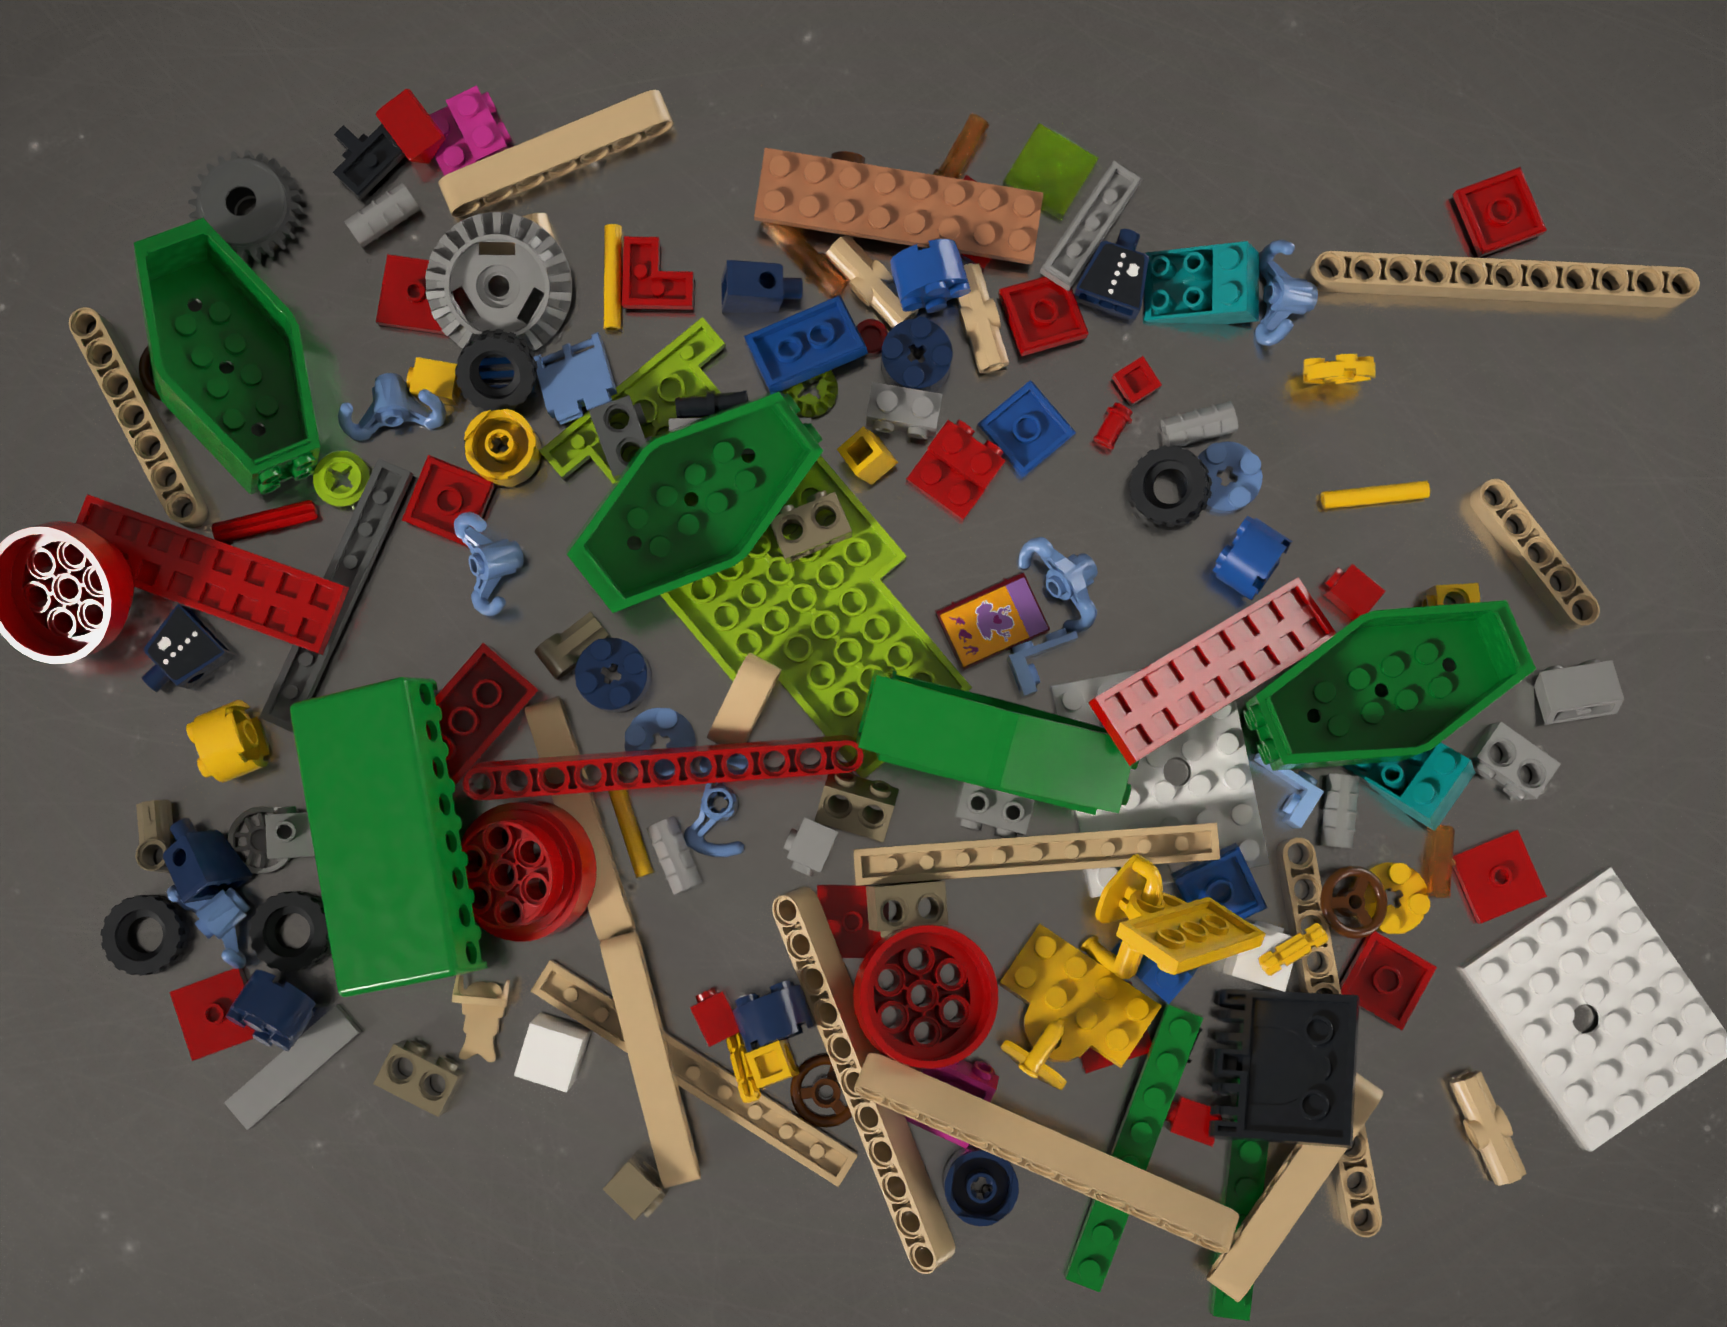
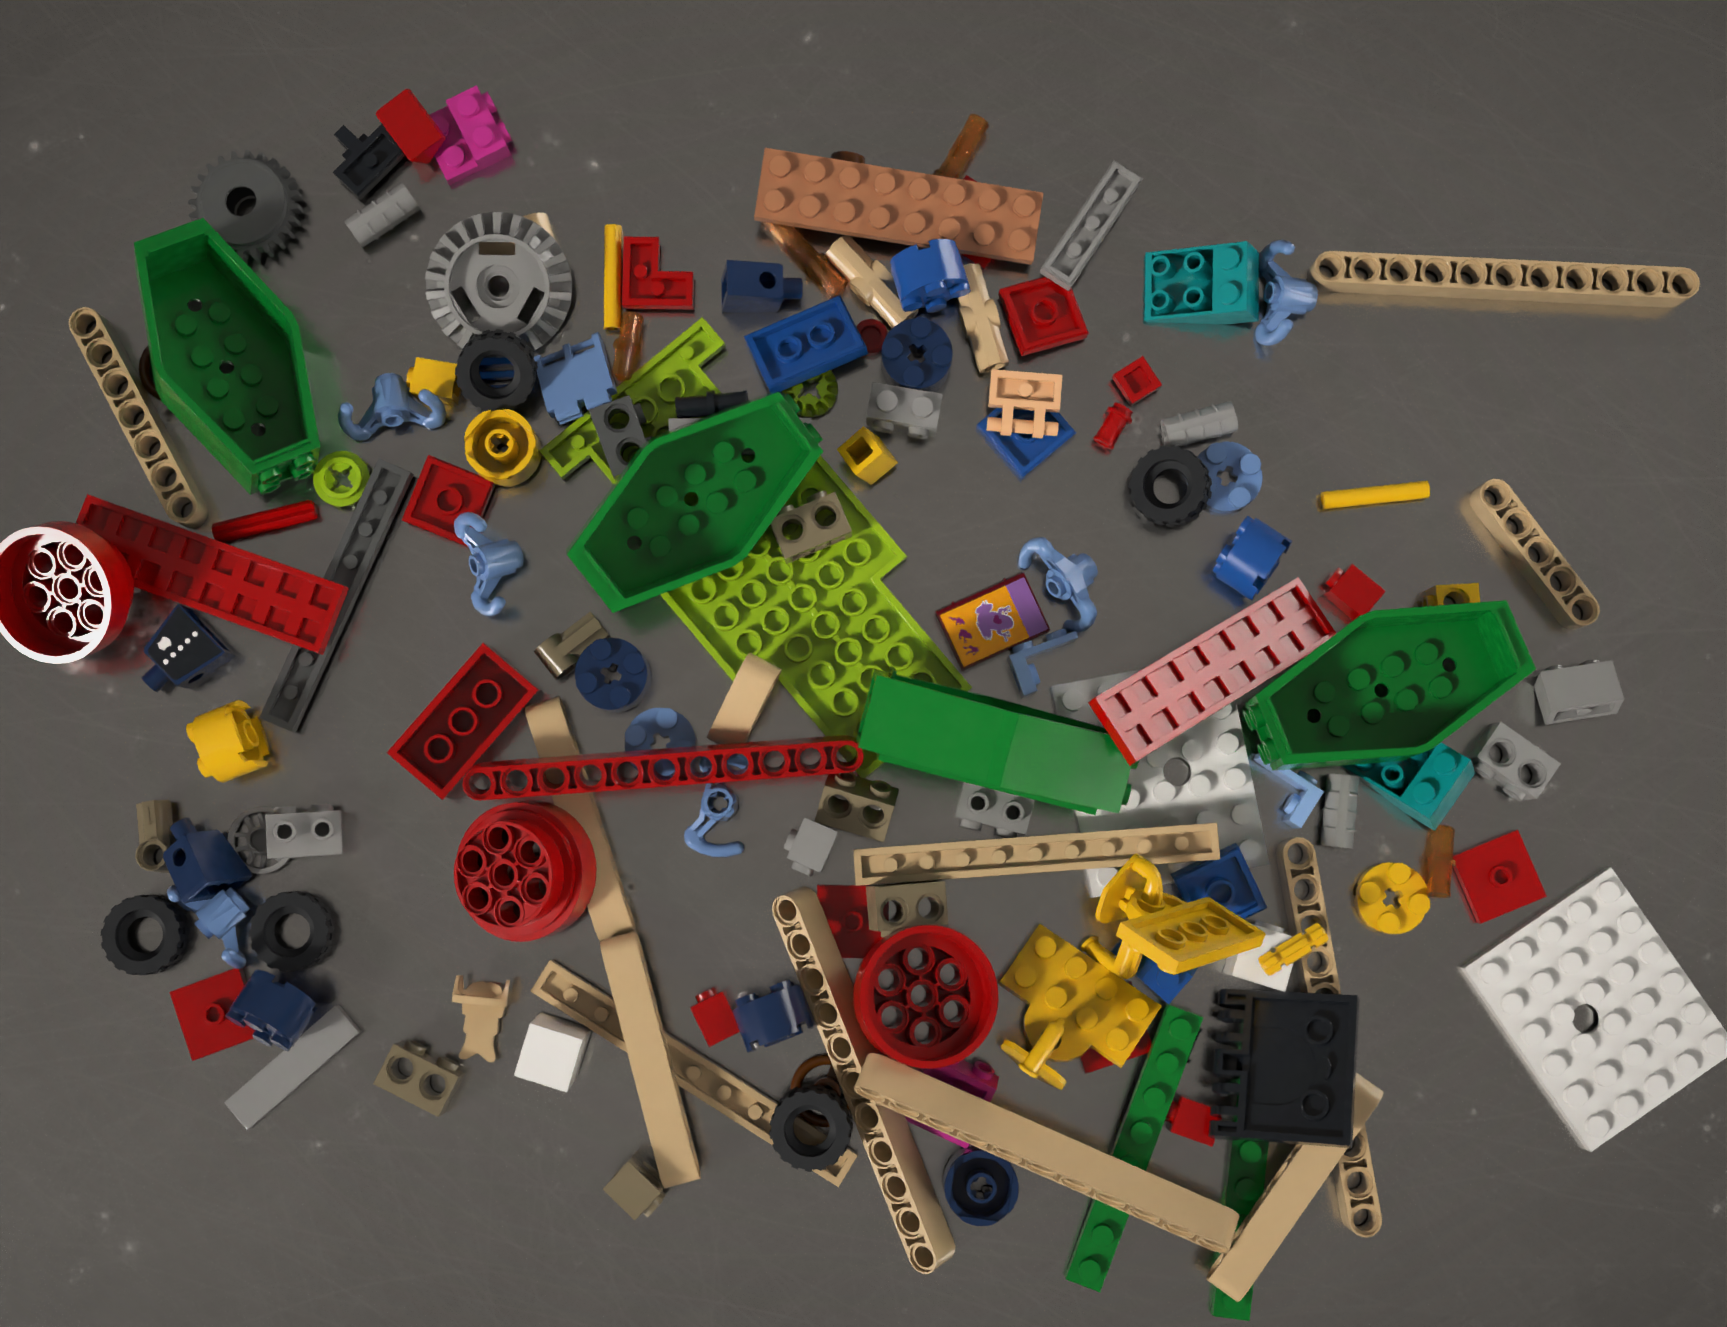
green container [290,677,487,997] -> none
red plate [376,254,455,335] -> none
tan beam [438,90,674,217] -> none
yellow piece [608,770,653,878] -> none
light grey axle [646,816,702,895] -> none
yellow axle [726,1033,761,1103] -> none
yellow brick [745,1040,799,1089] -> none
red plate [906,420,1006,522] -> none
clear neon green plate [1003,123,1099,220] -> none
torso [1074,229,1149,320] -> none
yellow plate [1303,354,1376,384] -> none
reddish brown piece [1320,865,1388,939] -> none
red plate [1340,931,1437,1030] -> none
tan piece [1449,1070,1527,1186] -> none
red plate [1452,167,1547,258] -> none
none -> clear orange axle [611,312,644,381]
none -> black tyre [769,1084,853,1172]
none -> light nougat plate [986,369,1062,439]

